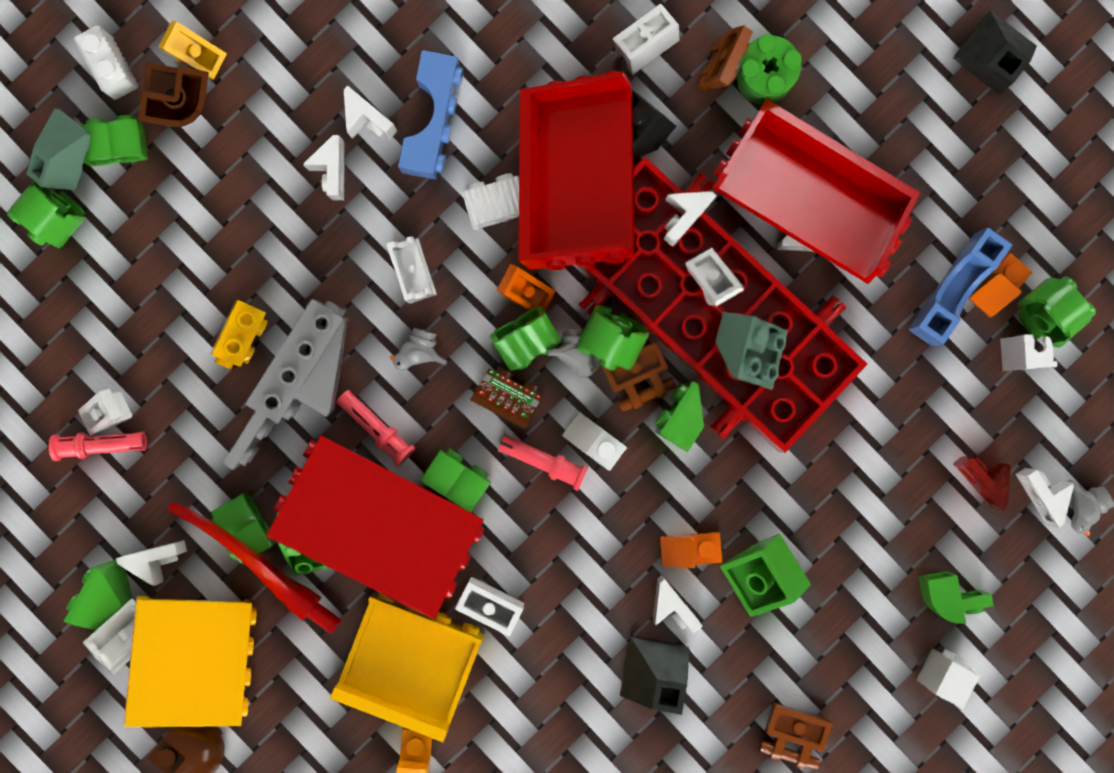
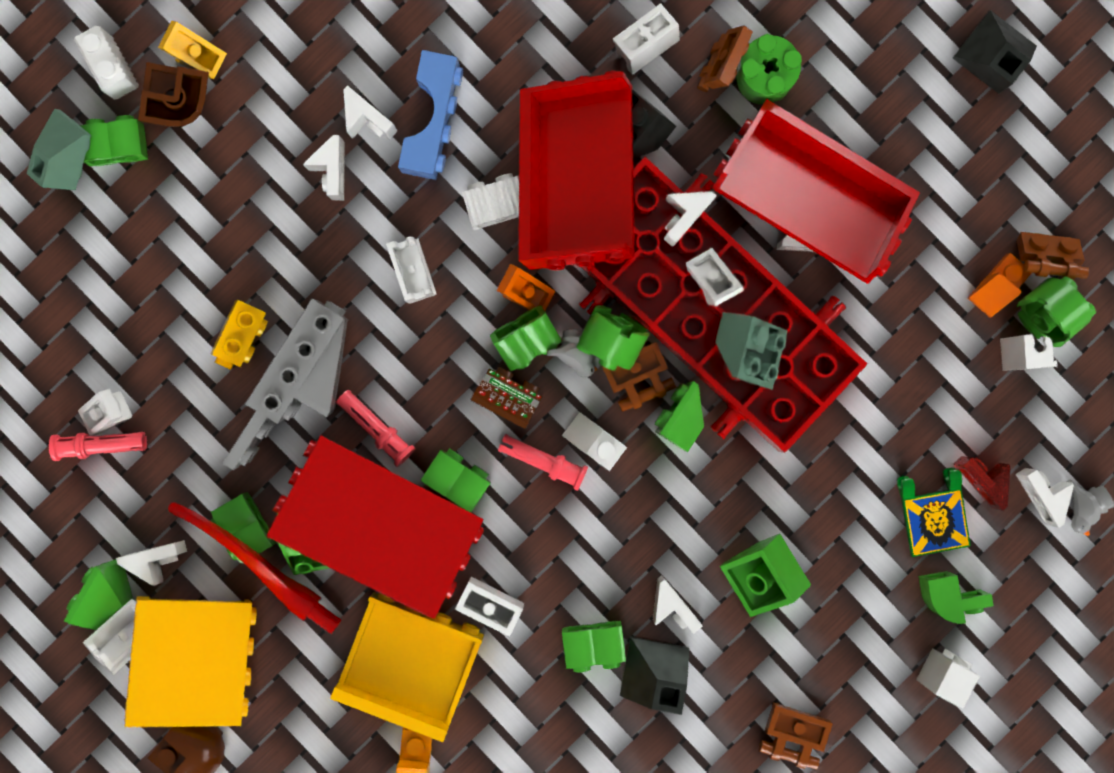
bright green brick [7,180,86,248] -> none
light grey animal [390,328,447,370] -> none
orange slope [660,532,722,568] -> none
medium blue arch [908,228,1012,346] -> none
none -> bright green brick [562,621,626,673]
none -> flag [897,467,971,557]
none -> dark orange plate [1016,232,1089,281]

